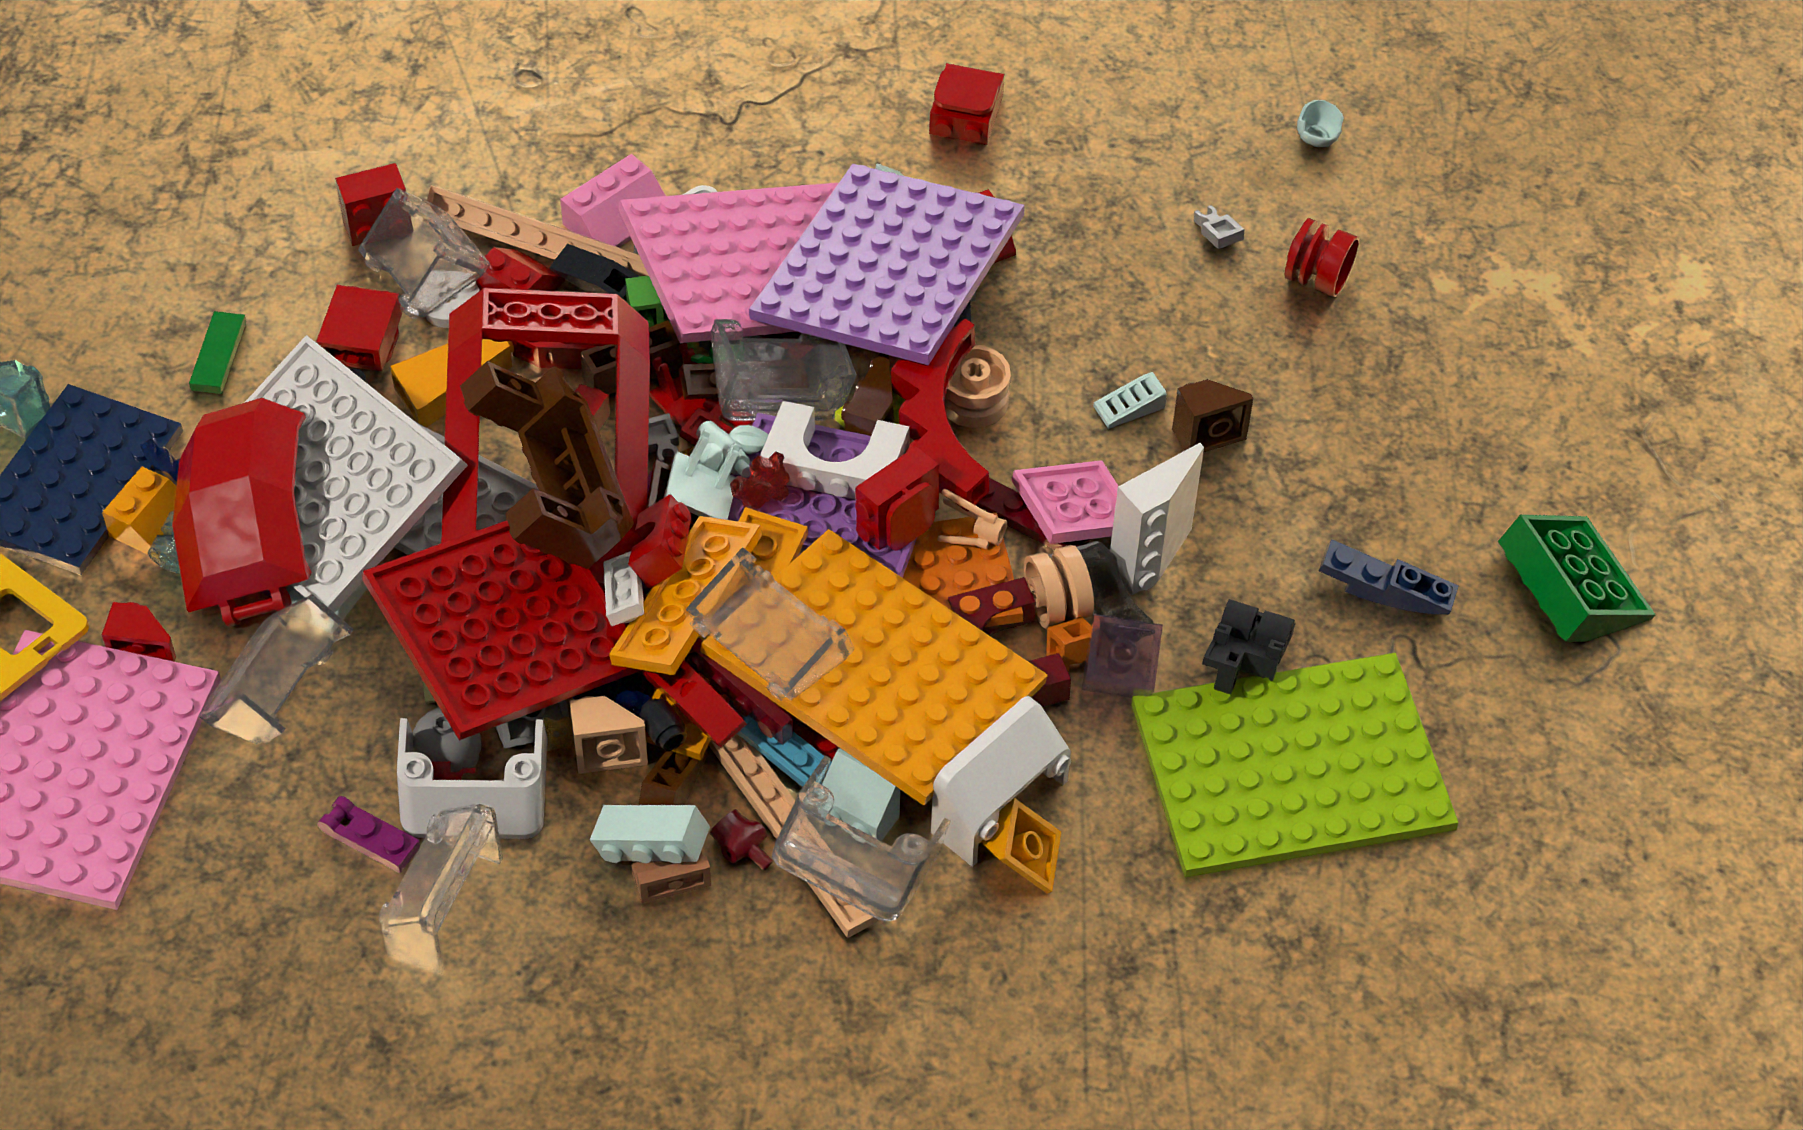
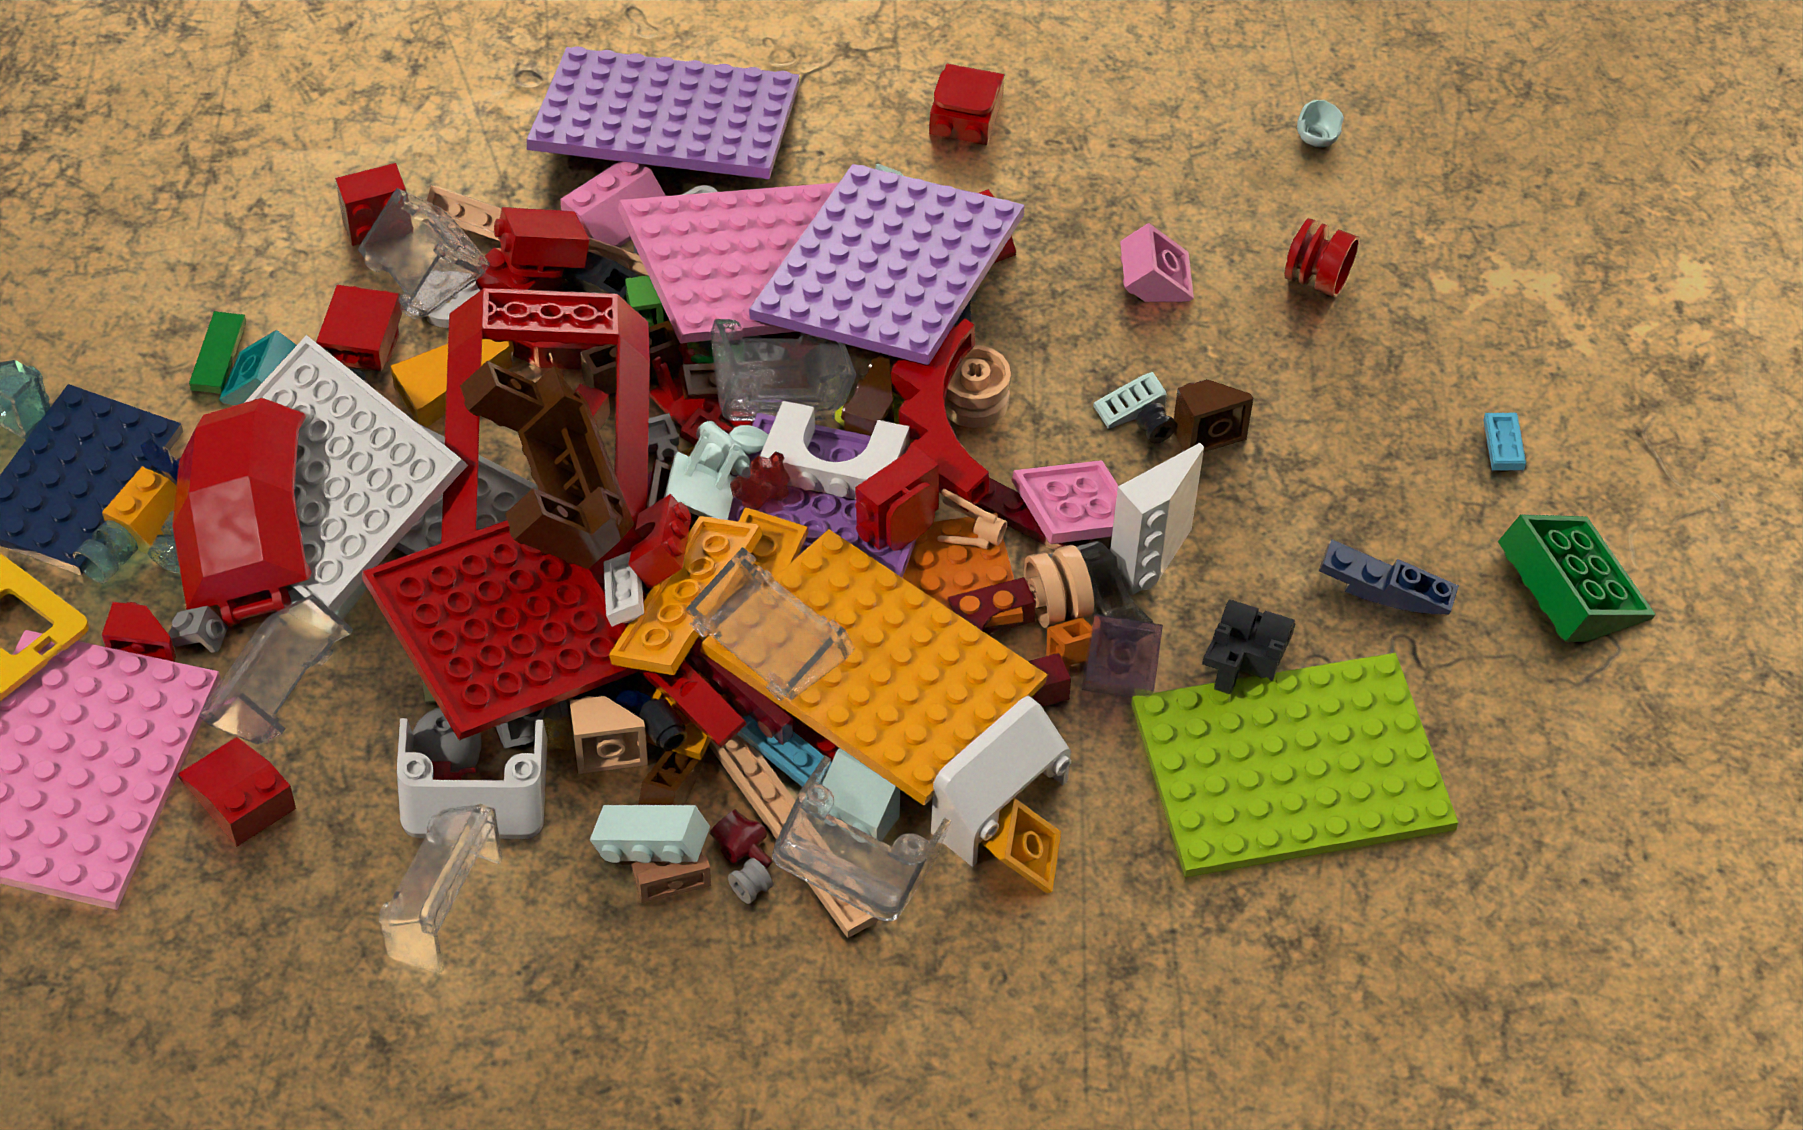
magenta plate [317,796,421,873] -> none
light grey plate [1194,205,1245,249] -> none
none -> clear light blue wheel [72,520,138,584]
none -> light grey bracket [168,606,228,653]
none -> red slope [178,737,296,847]
none -> teal slope [219,330,297,405]
none -> red brick [494,207,590,278]
none -> medium lavender plate [527,46,799,179]
none -> light grey wheel [728,858,773,904]
none -> bright pink slope [1120,223,1194,302]
none -> black wheel [1136,403,1177,444]
none -> medium azure plate [1483,413,1526,470]

